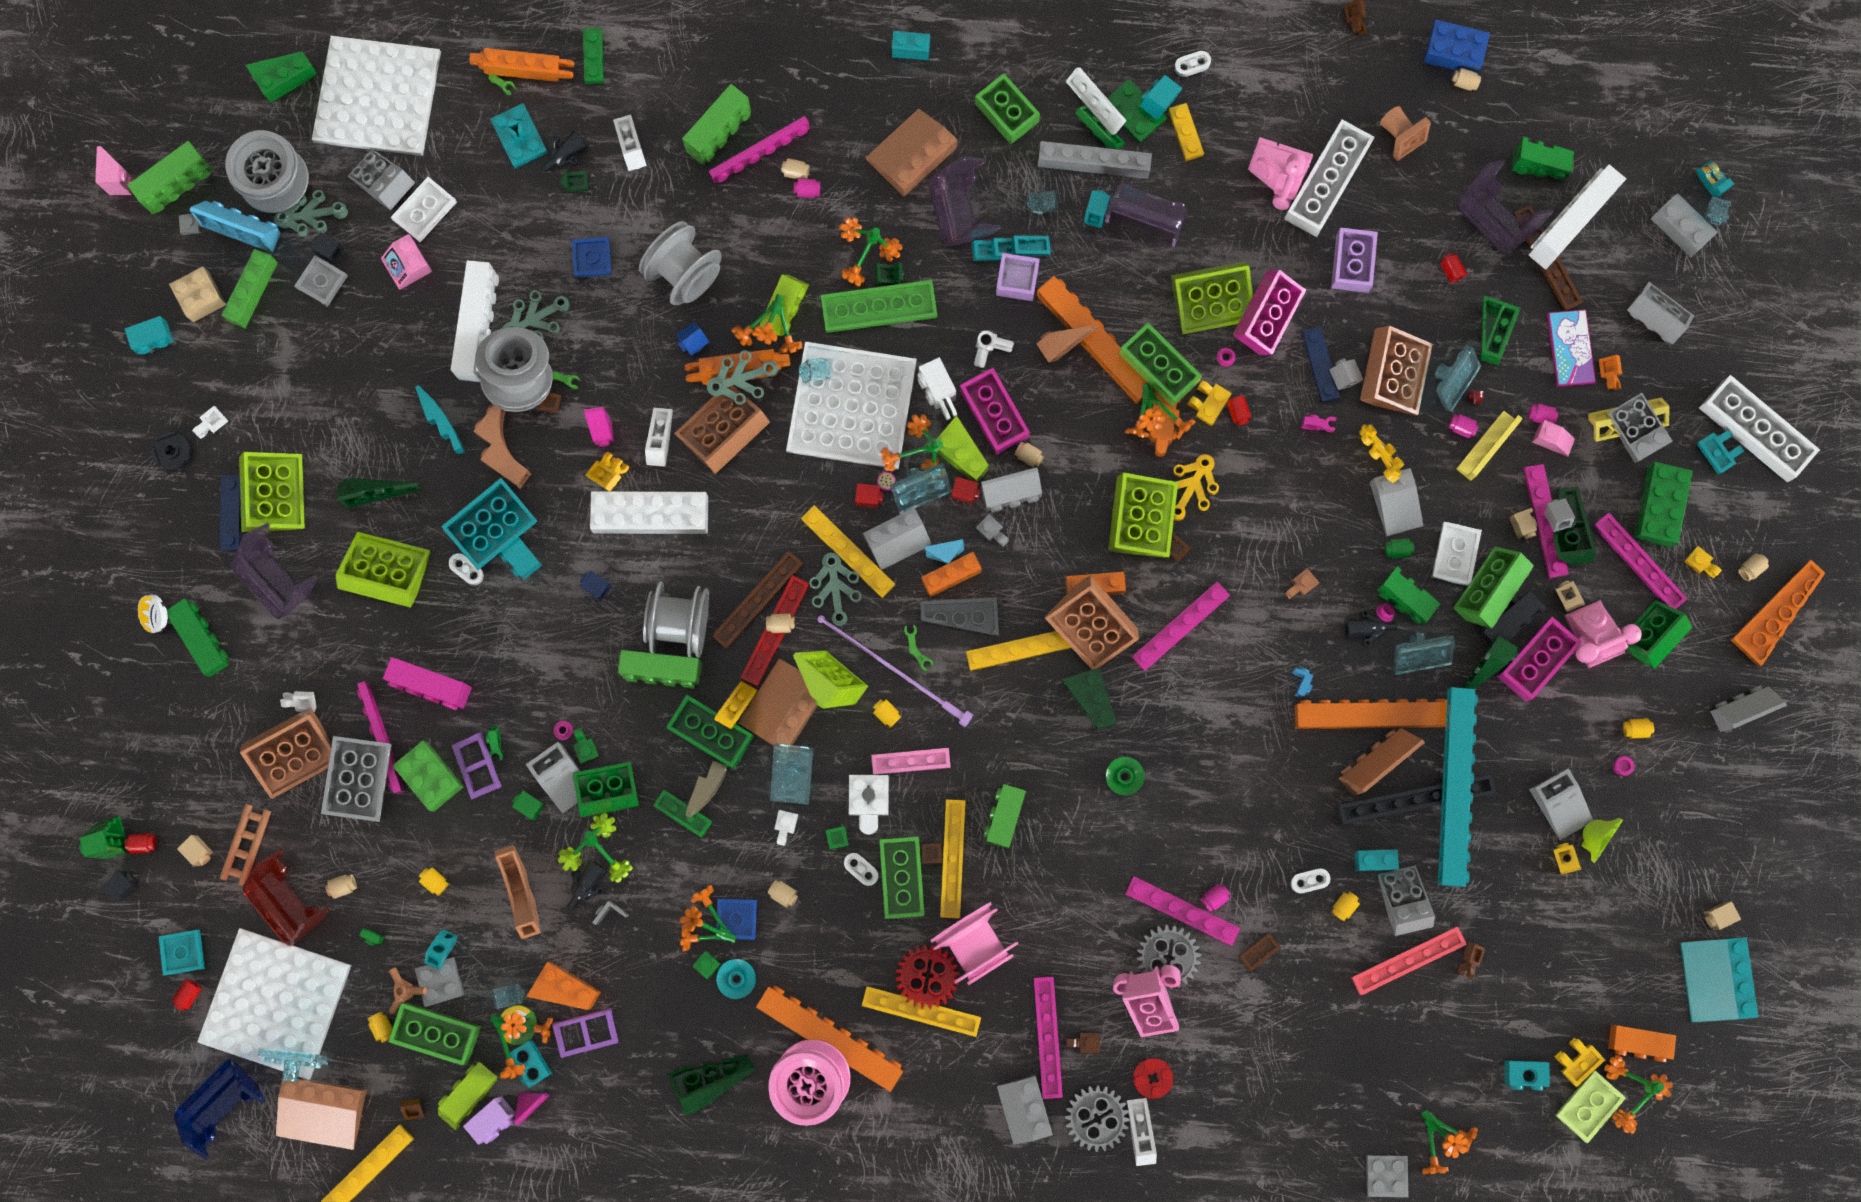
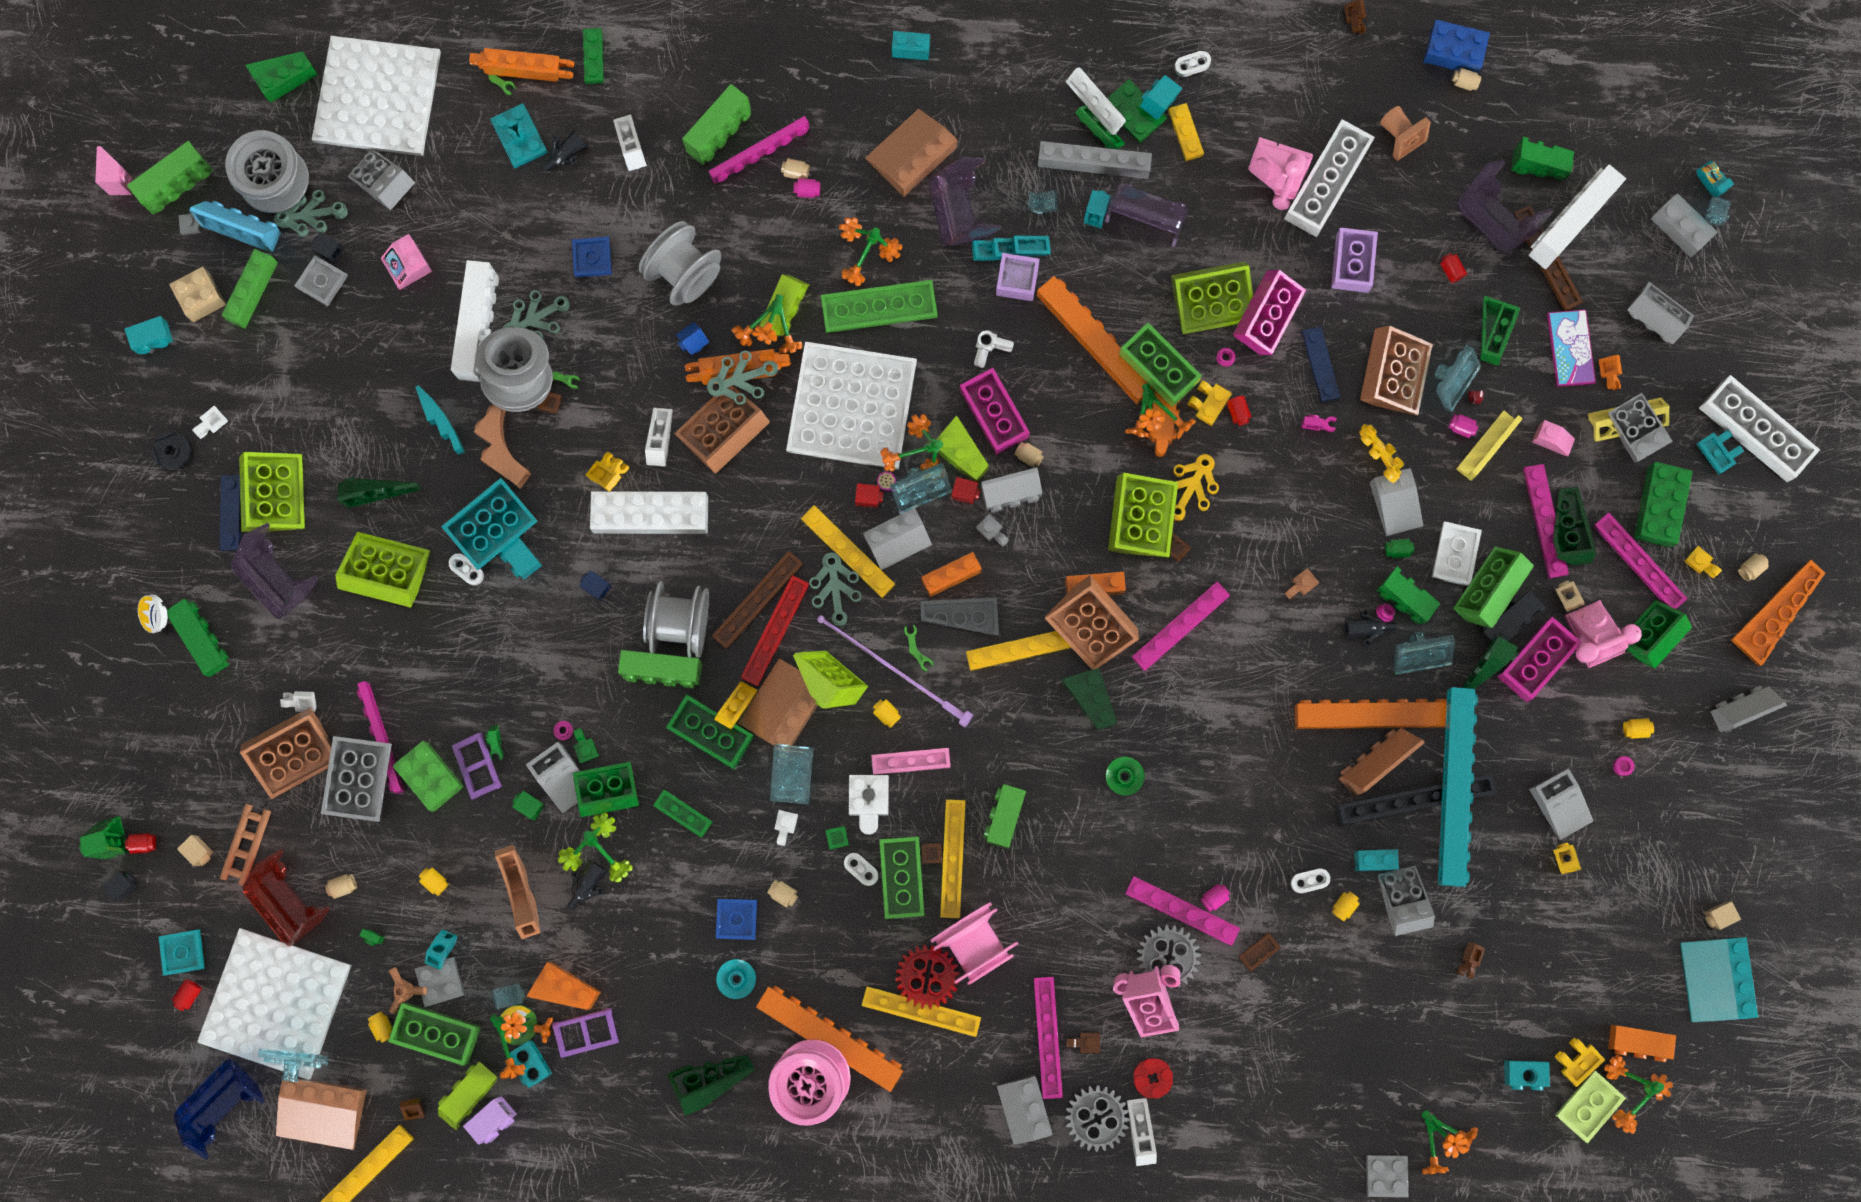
dark pink brick [383,657,472,710] -> none
white plate [391,177,457,243] -> none
dark pink slope [514,1092,549,1125] -> none
dark green bracket [560,169,589,193] -> none
dark pink slope [584,407,615,447] -> none
light grey bracket [592,901,629,925] -> none
orange plant [680,885,737,952] -> none
dark tan slope [686,761,728,818] -> none
green brick [692,951,722,979] -> none
tan brick [766,613,795,633] -> none
clear light blue bracket [799,359,831,383] -> none
dark green bracket [874,262,904,285] -> none
white brick [917,357,957,420] -> none
medium azure slope [925,539,964,564] -> none
bright green brick [975,73,1040,144] -> none
nougat slope [1037,325,1098,362] -> none
dark azure bracket [1292,667,1313,699] -> none
light grey brick [1330,359,1363,390] -> none
coral plate [1351,927,1467,995] -> none
tan brick [1509,508,1537,540] -> none
dark pink brick [1528,403,1558,424] -> none
light grey brick [1544,498,1575,532] -> none
lime hat [1581,818,1623,863] -> none

